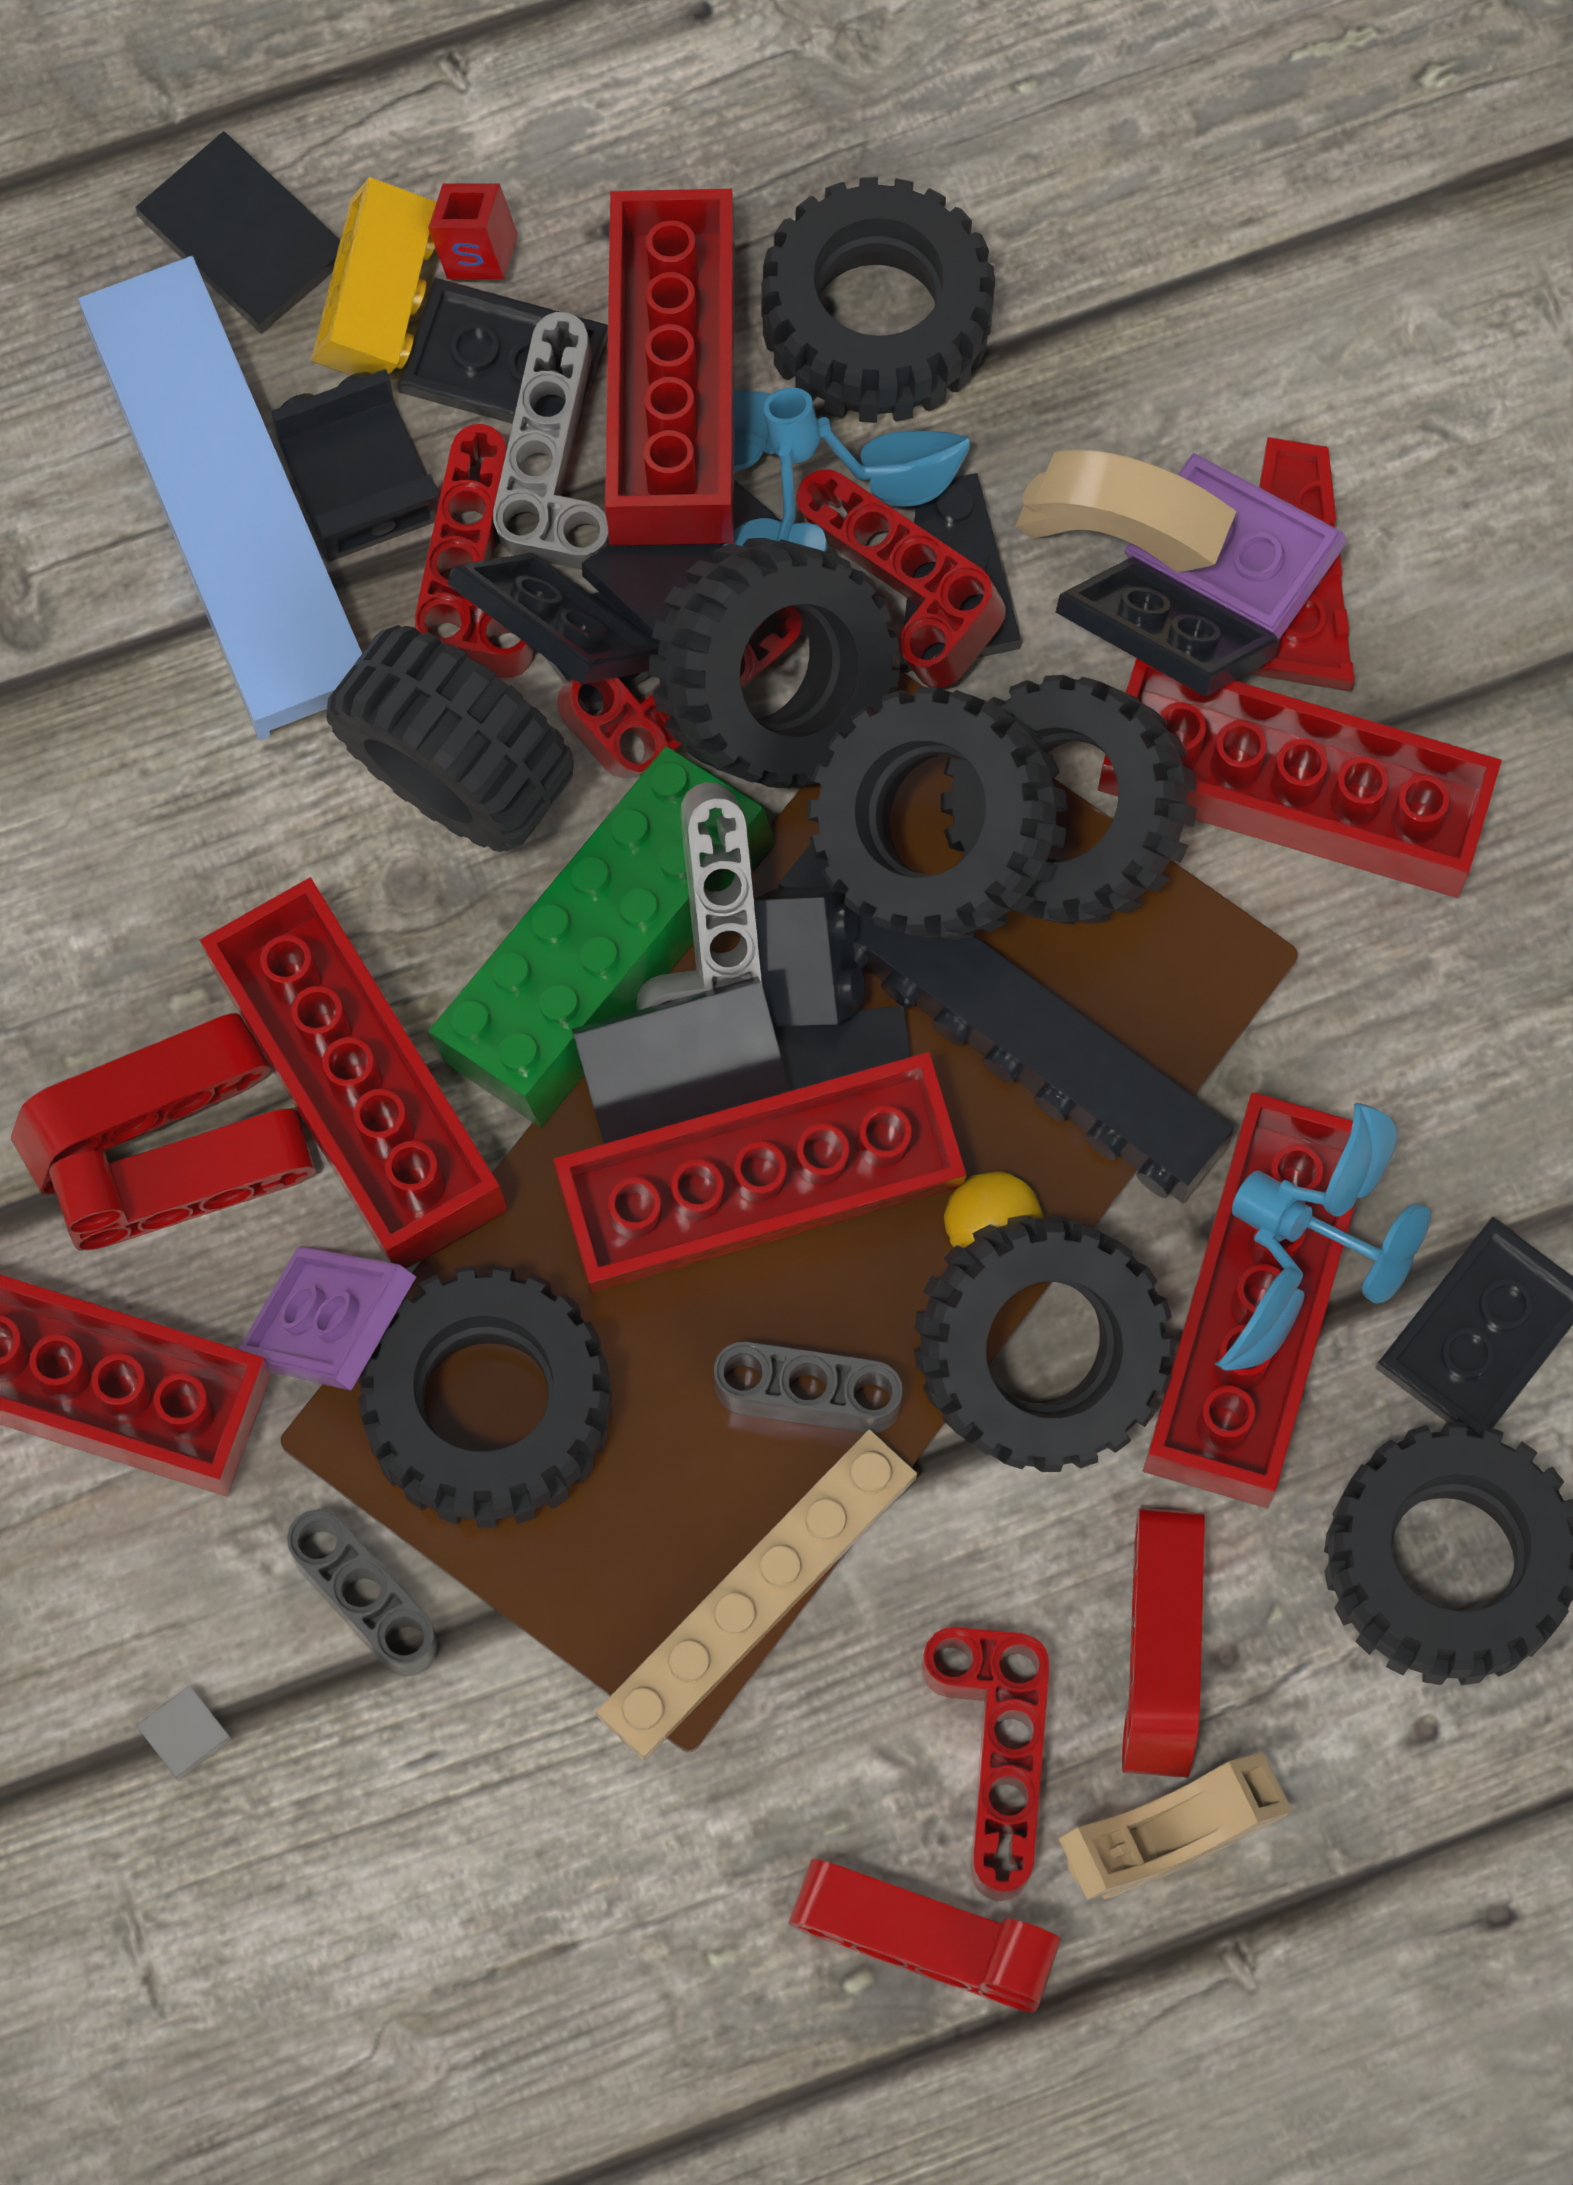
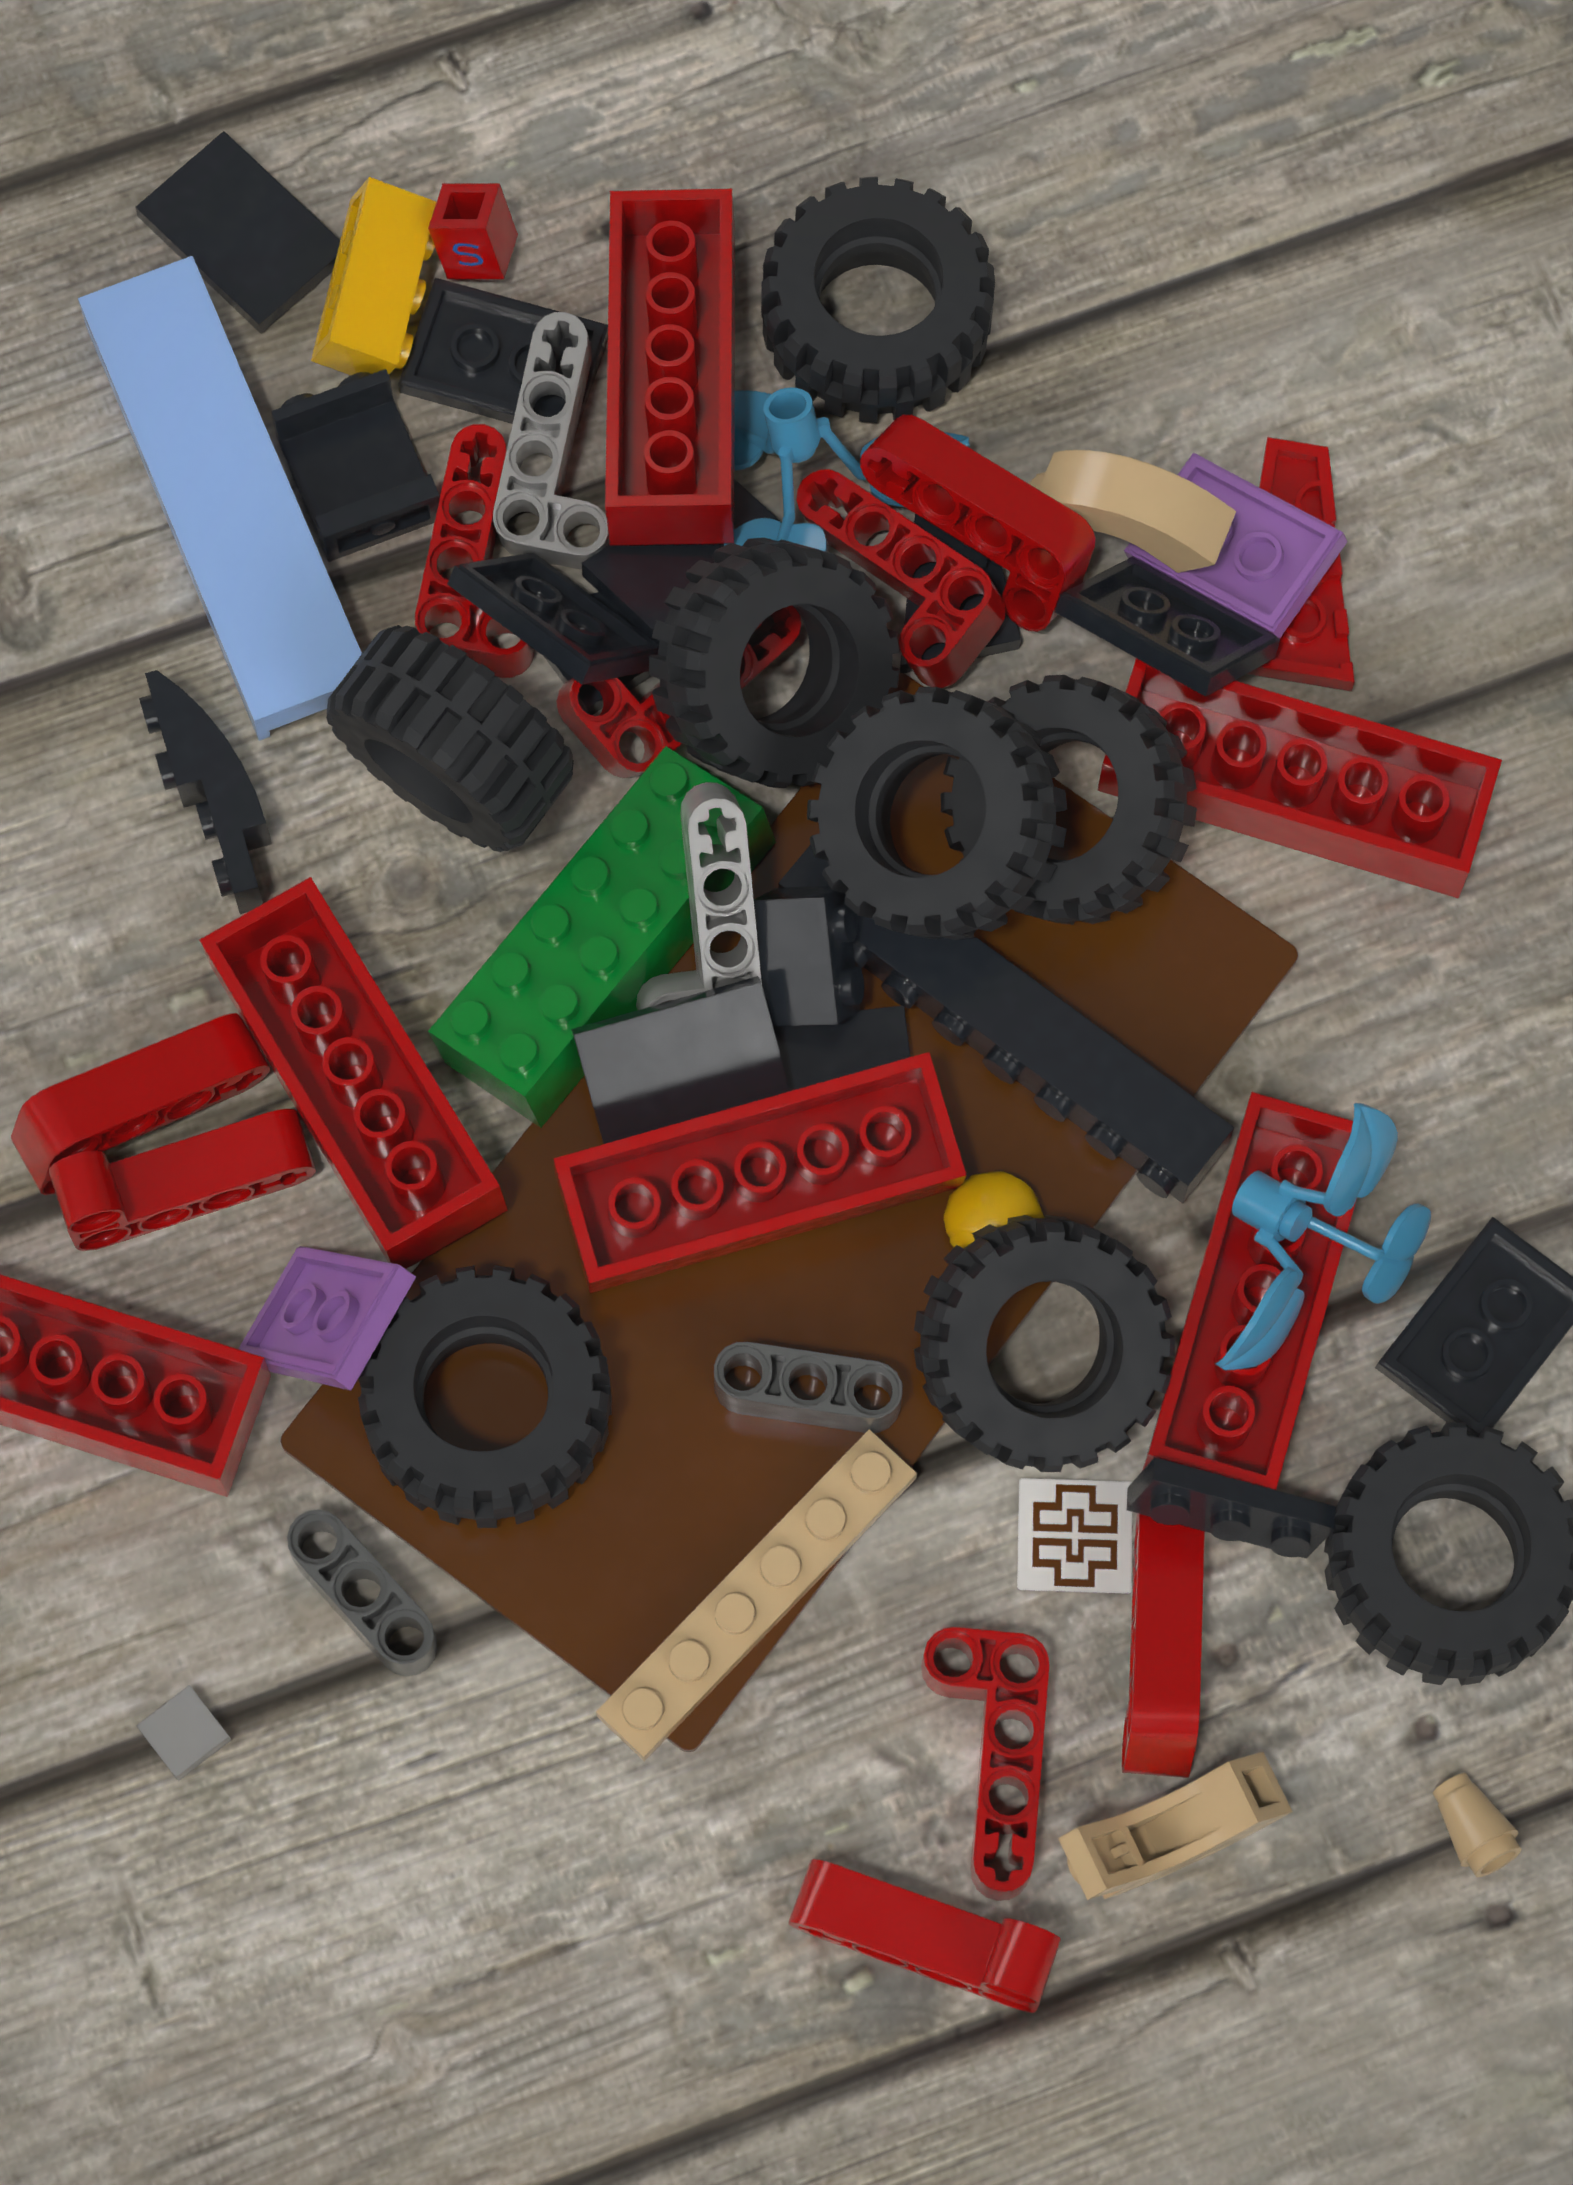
none -> black slope [139,670,272,914]
none -> red beam [860,415,1096,632]
none -> white sticker [1017,1478,1132,1594]
none -> black plate [1126,1457,1336,1559]
none -> tan cone [1433,1773,1522,1877]

